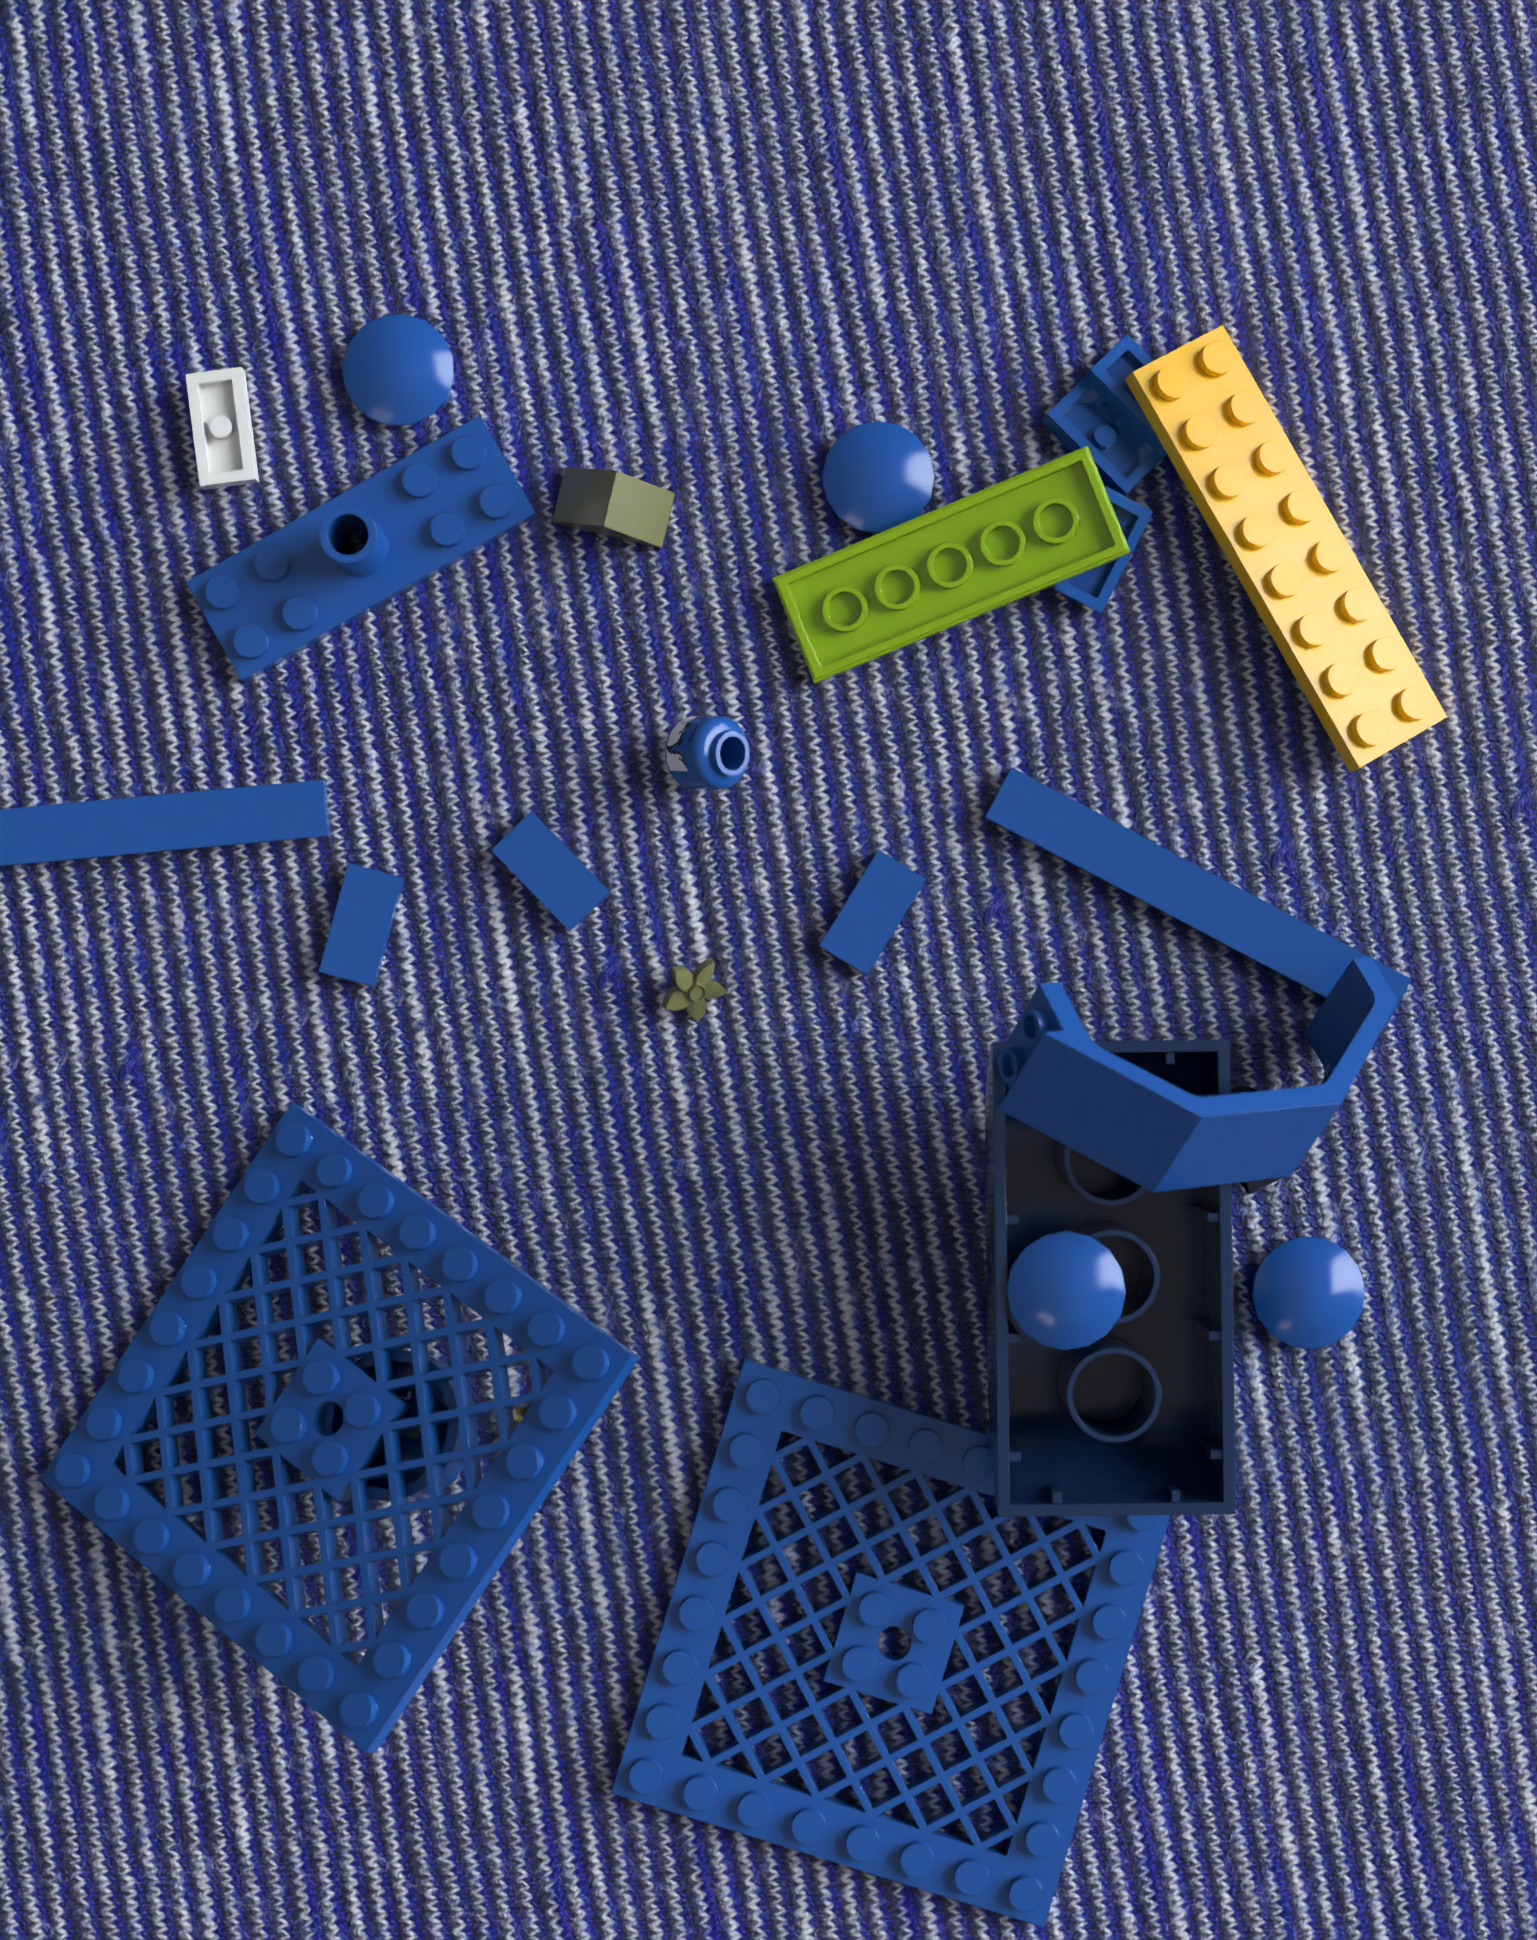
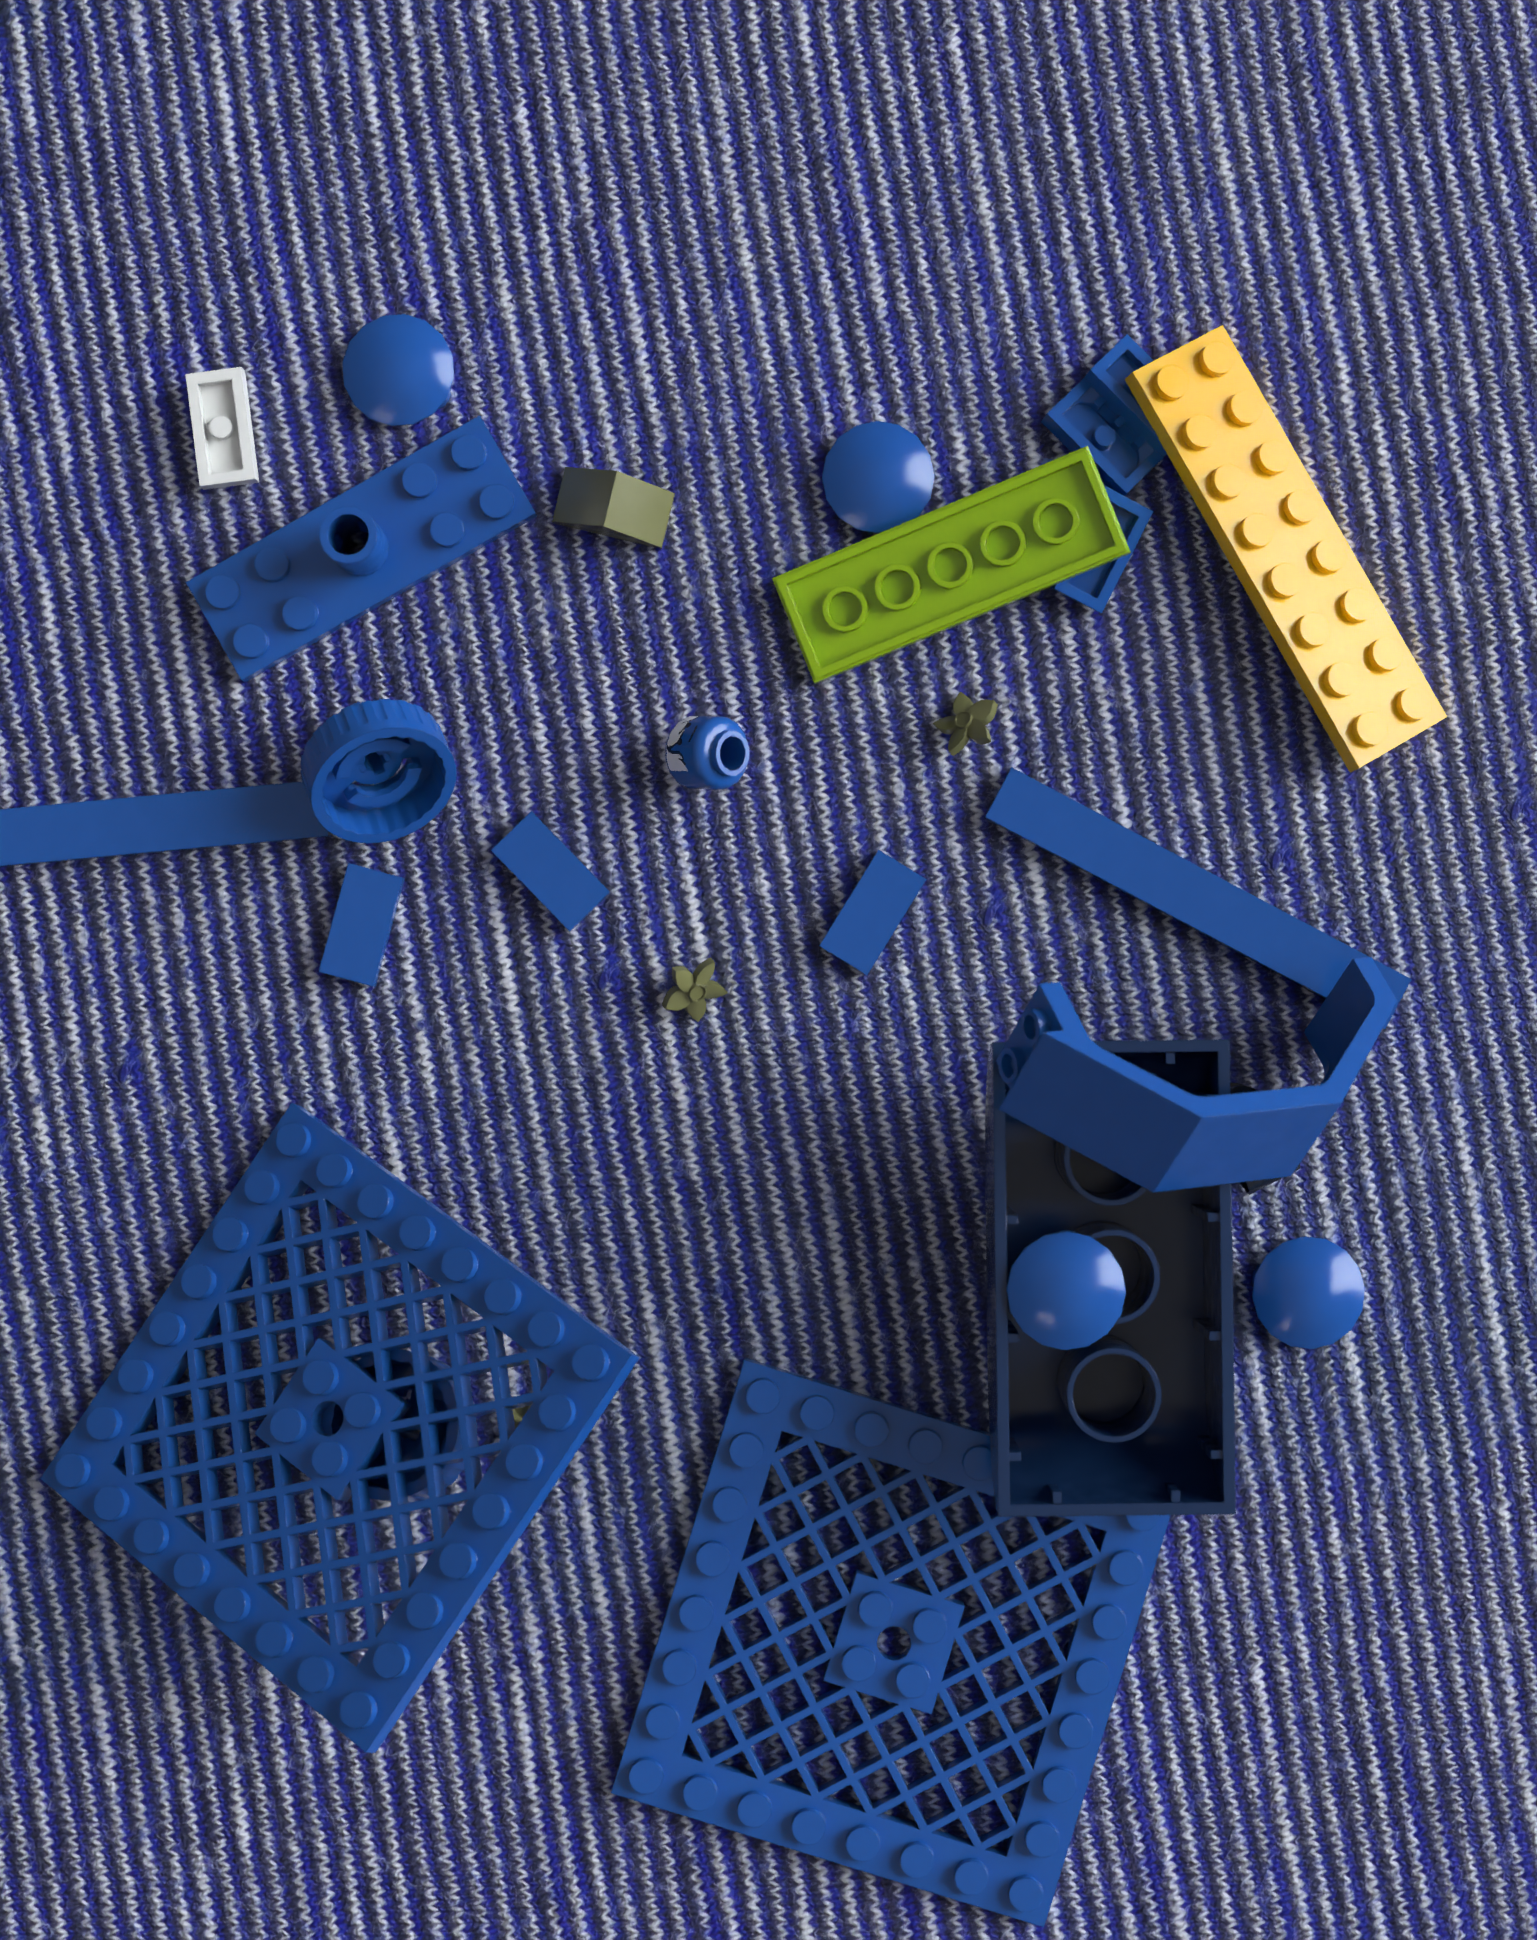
none -> blue piece [300,699,457,843]
none -> olive plant [933,692,998,756]

